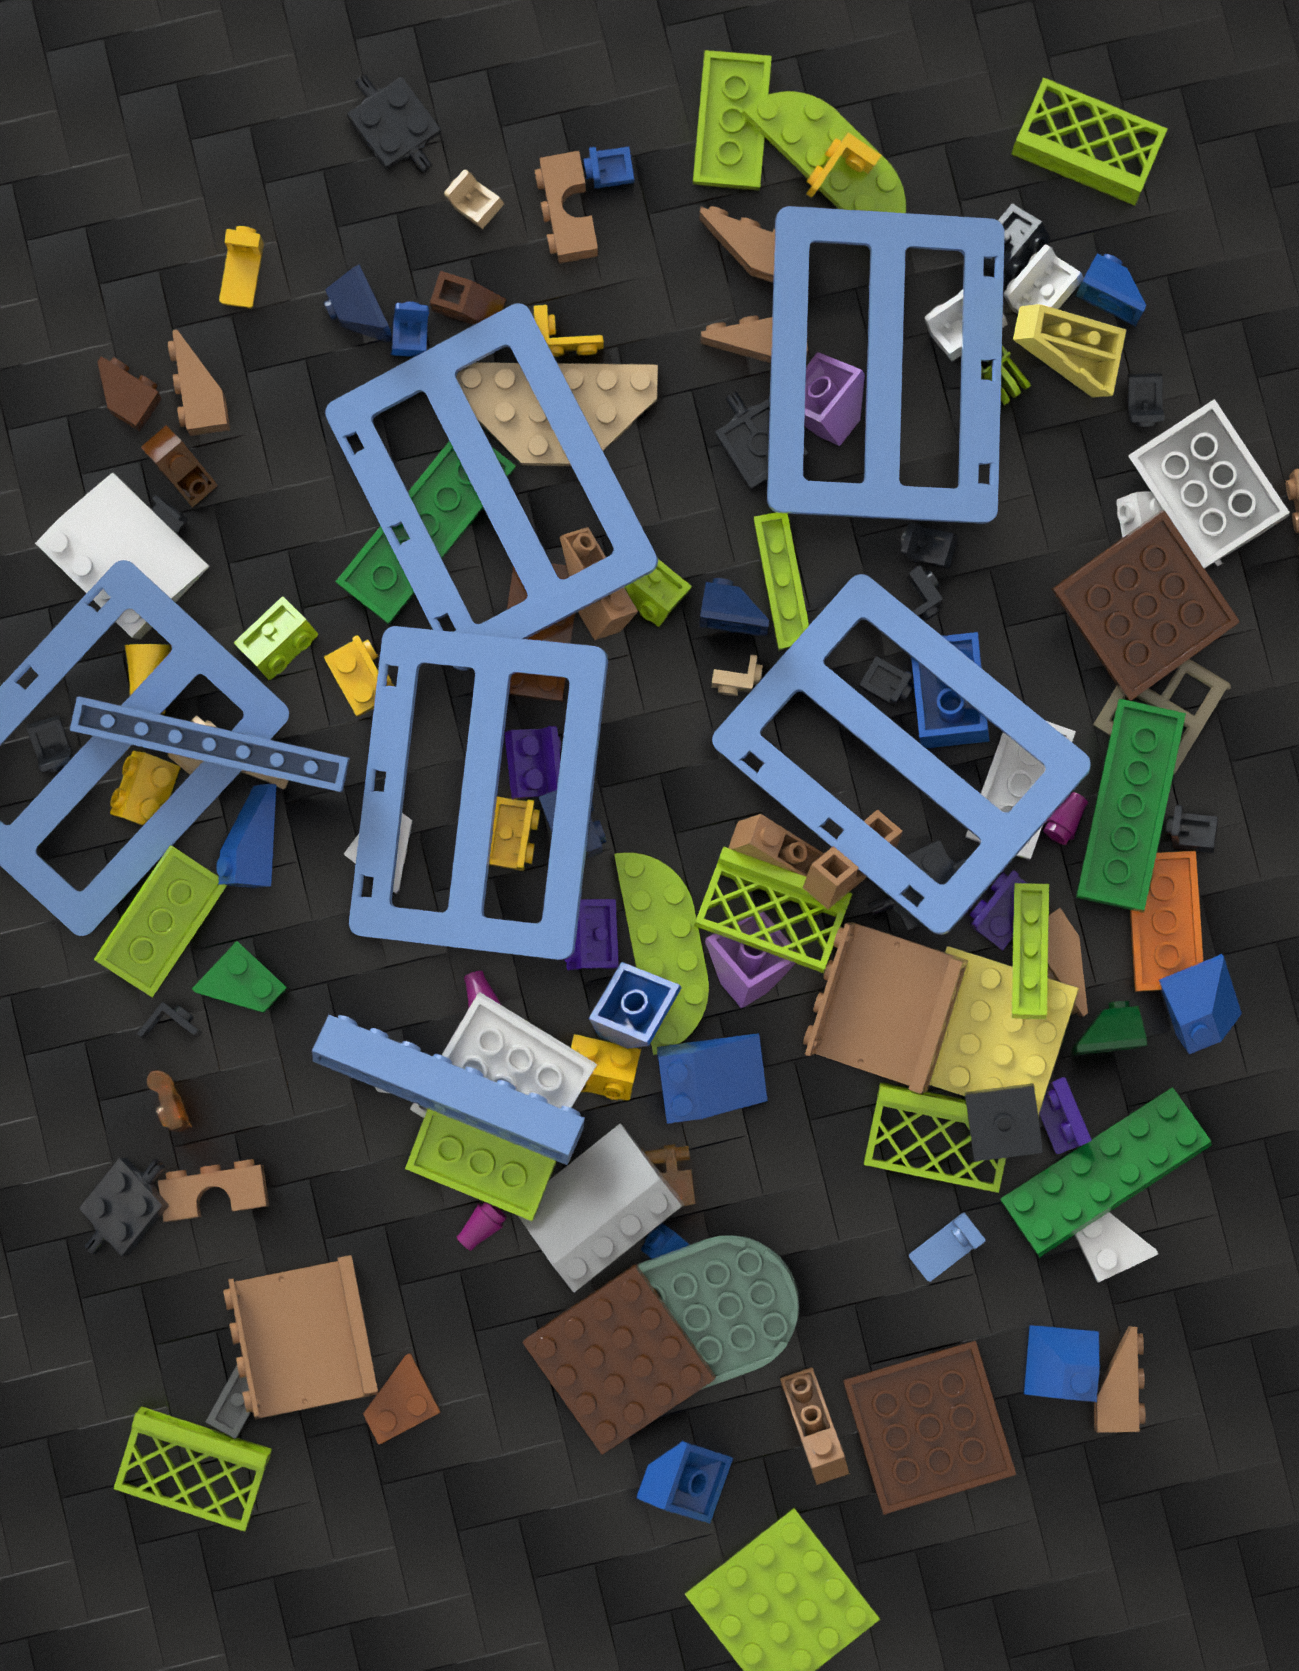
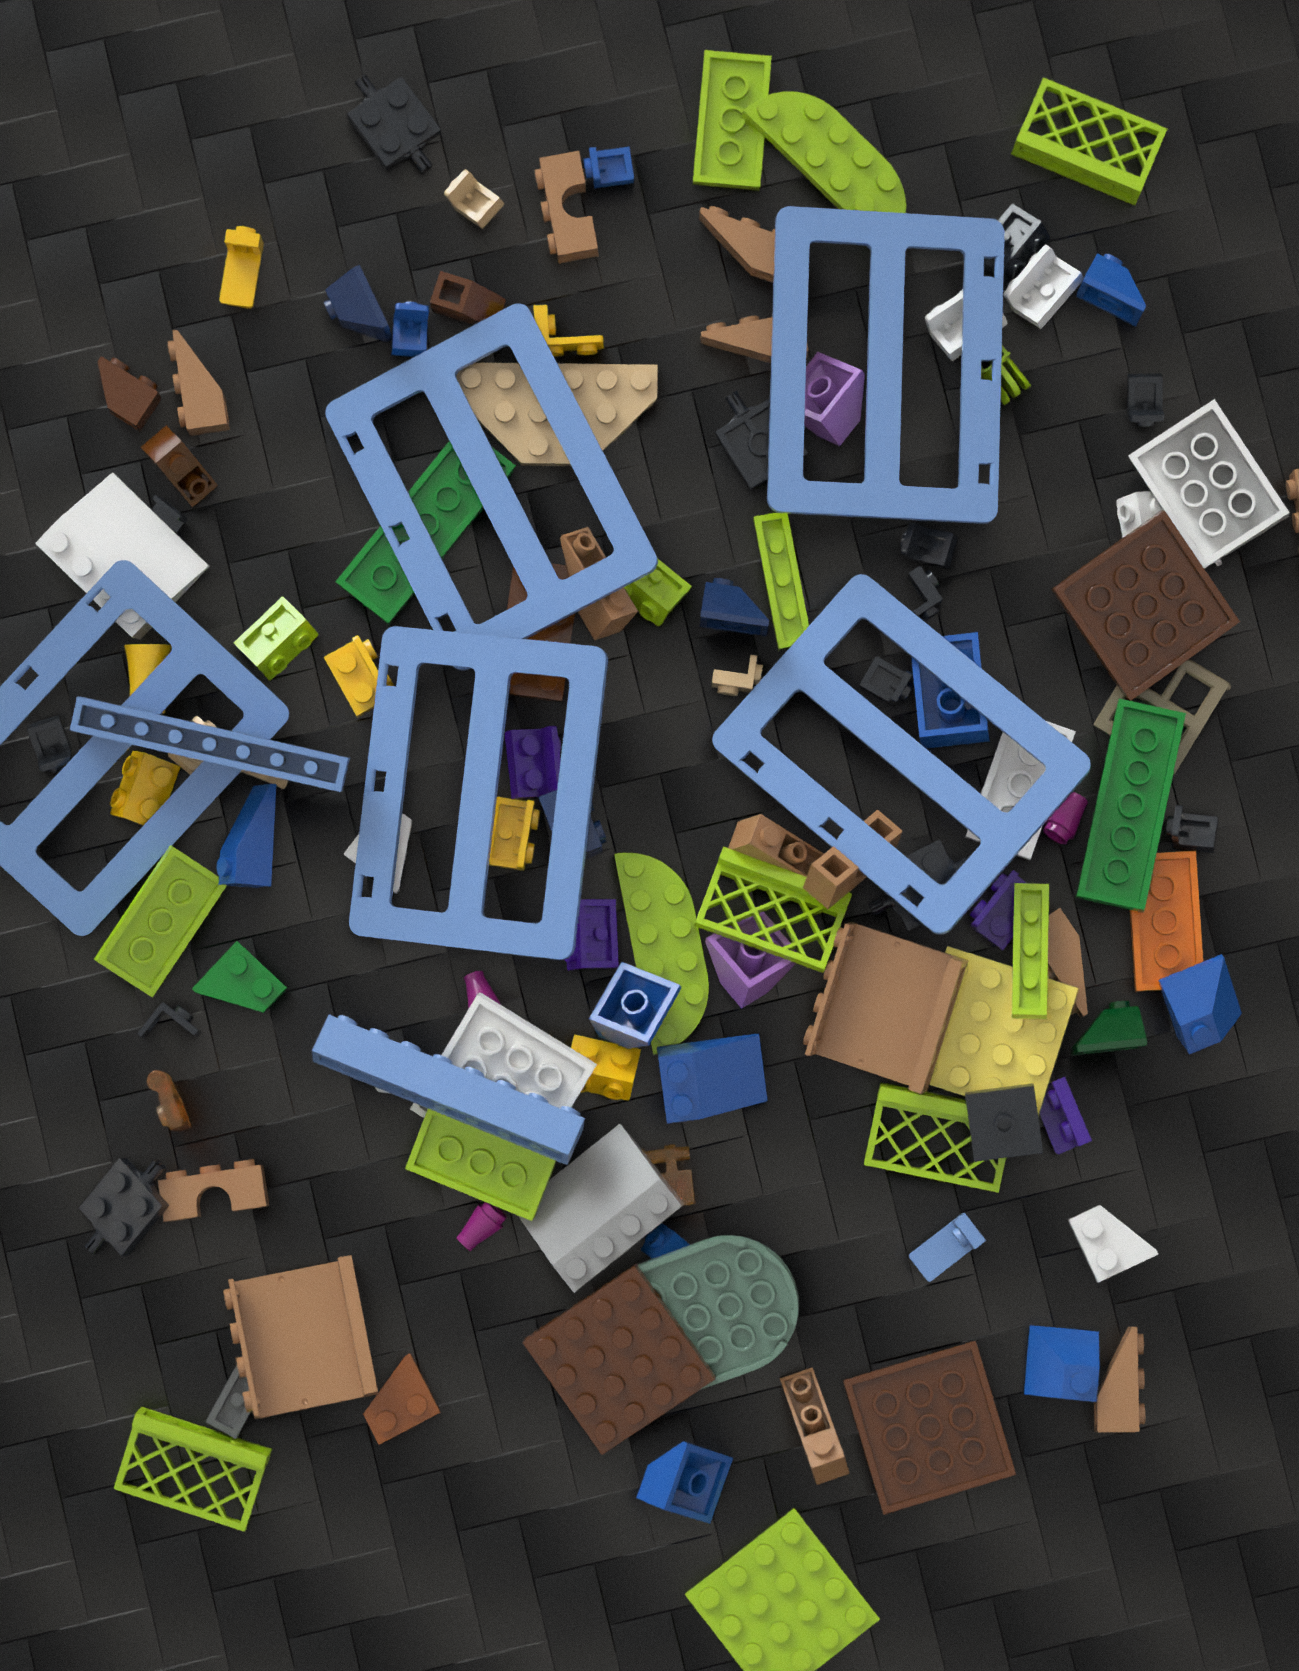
yellow bracket [806,132,882,198] -> none
green plate [1000,1087,1212,1257] -> none
light yellow wedge [1013,304,1126,397] -> none

